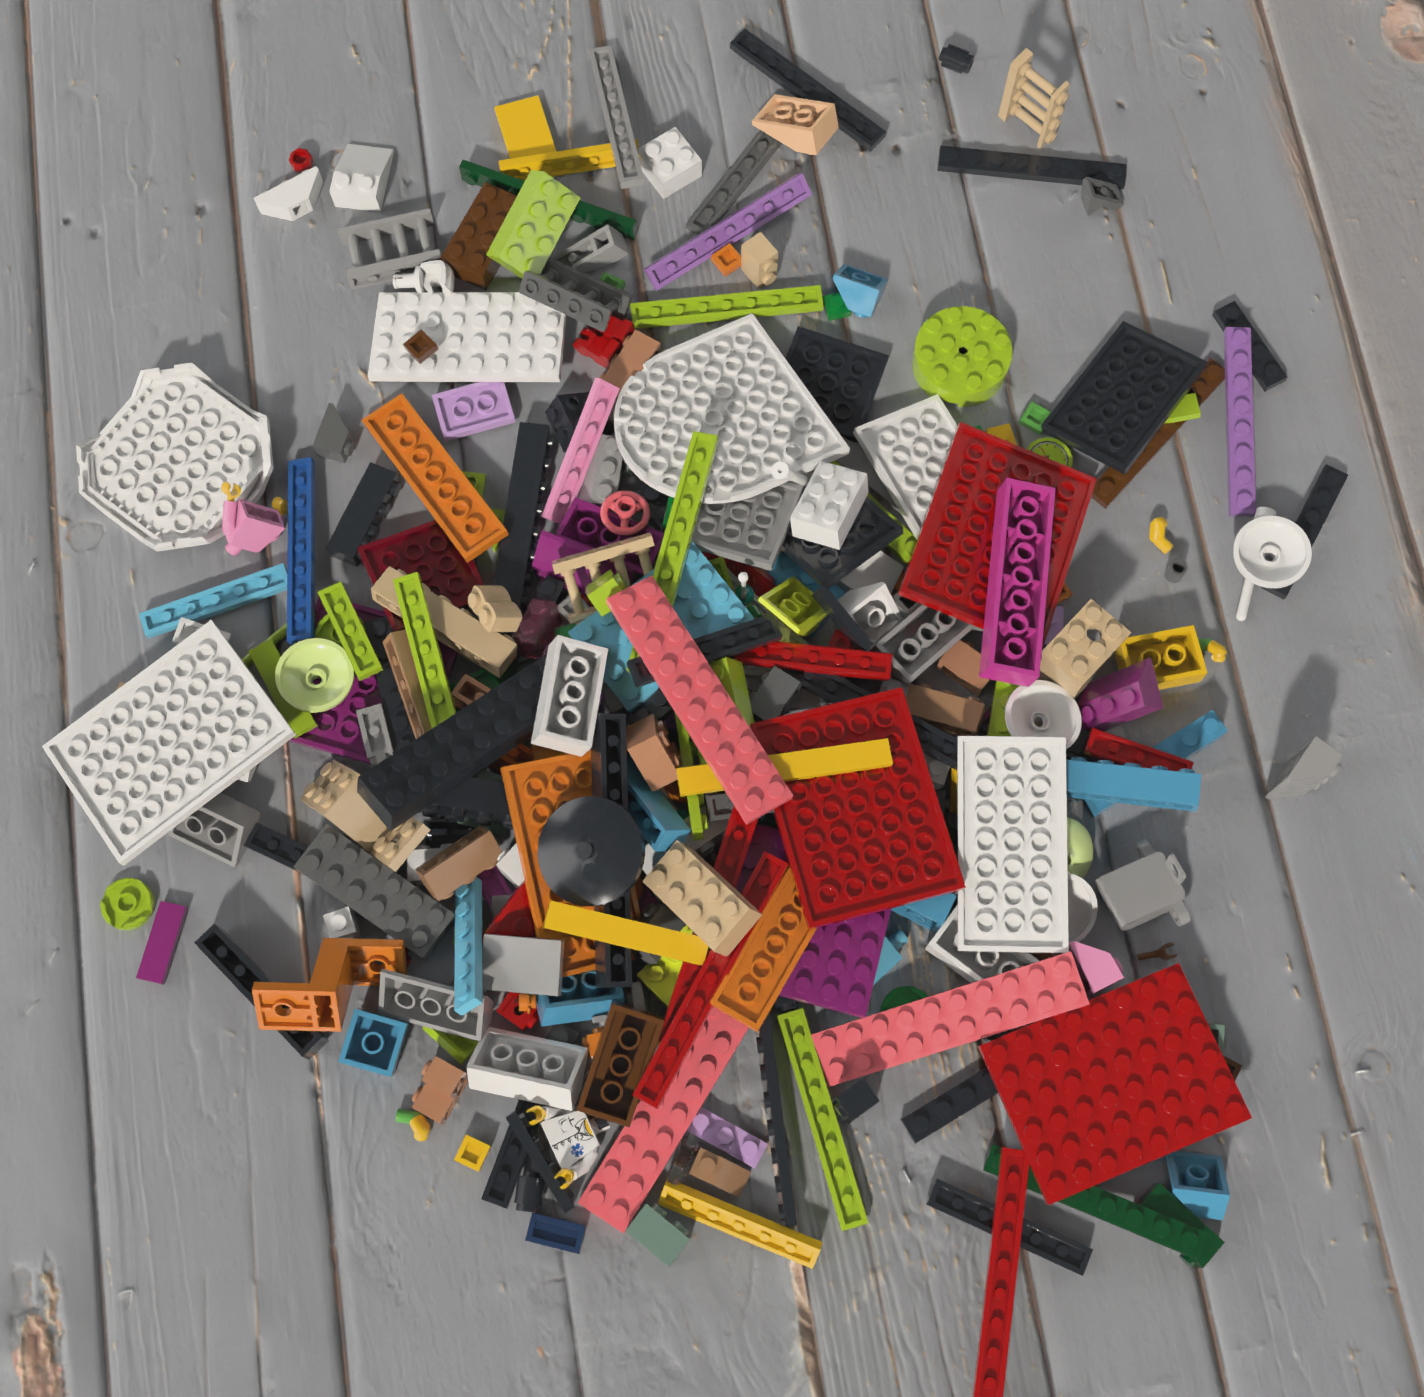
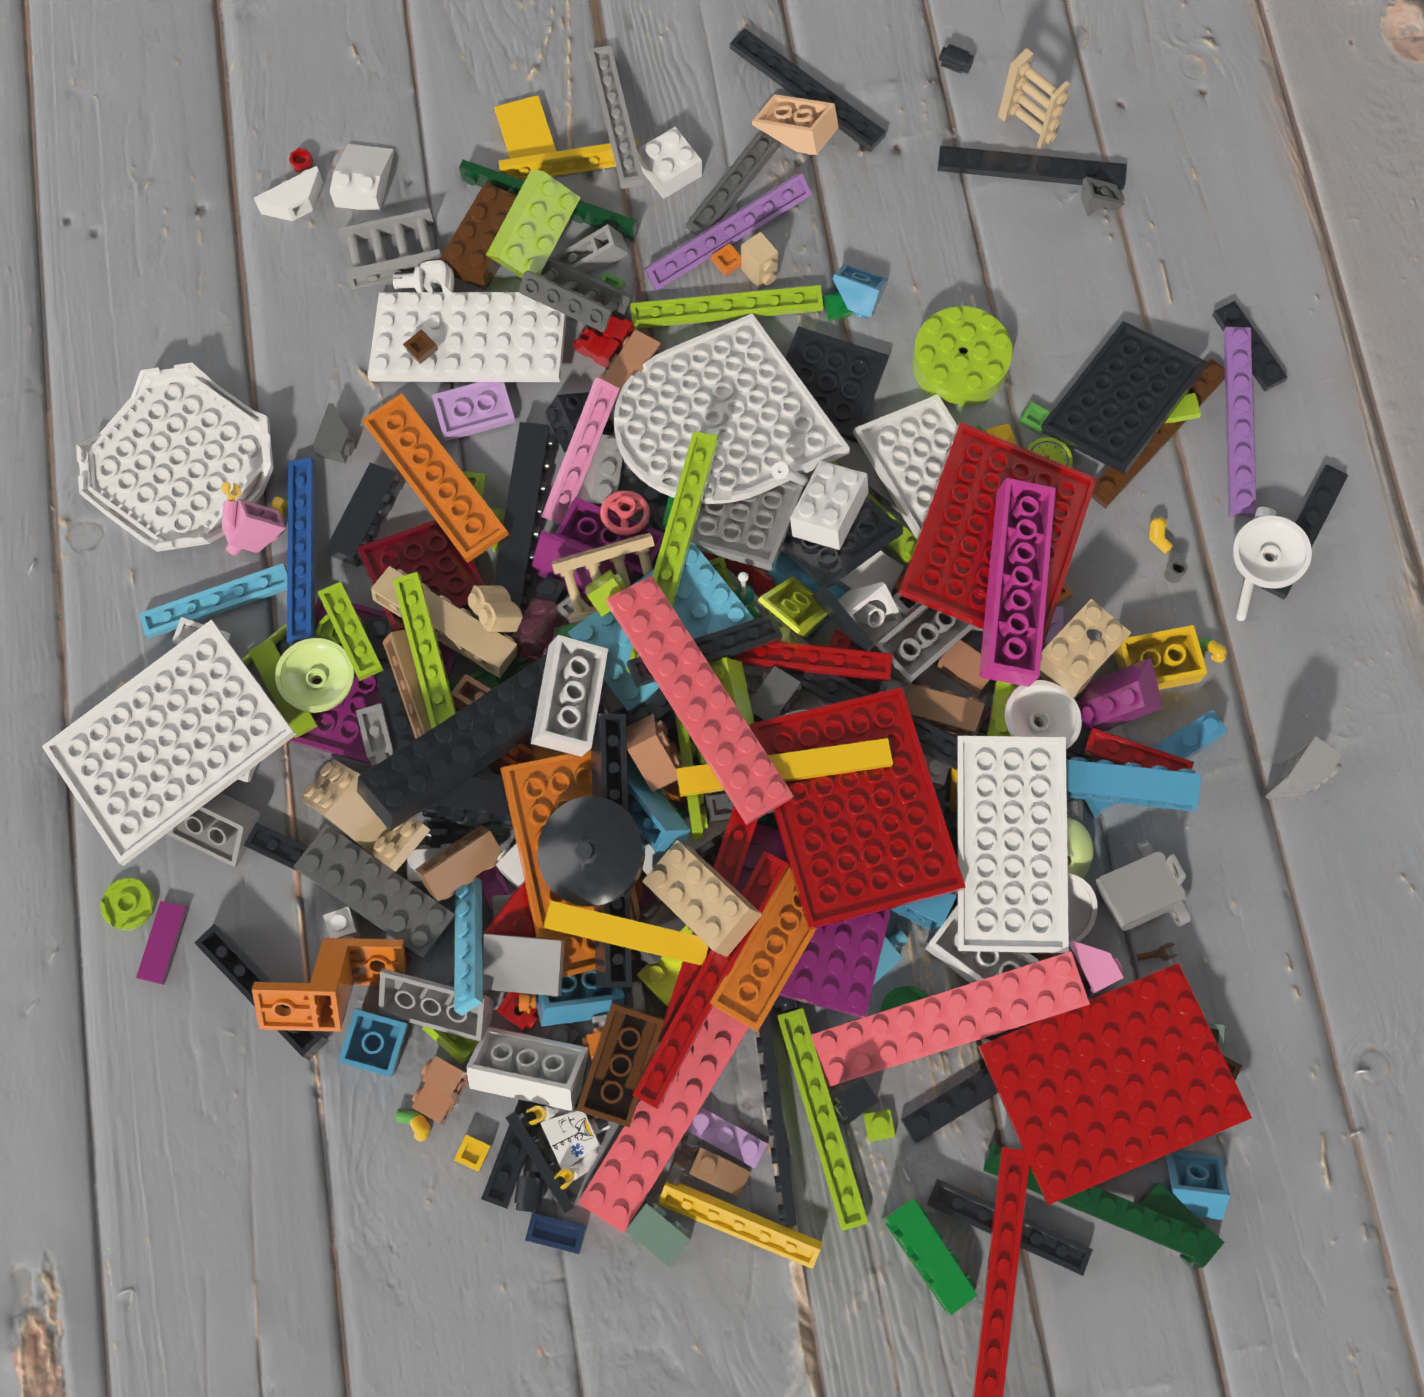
none -> lime plate [863,1109,896,1142]
none -> green wedge [882,1198,978,1316]

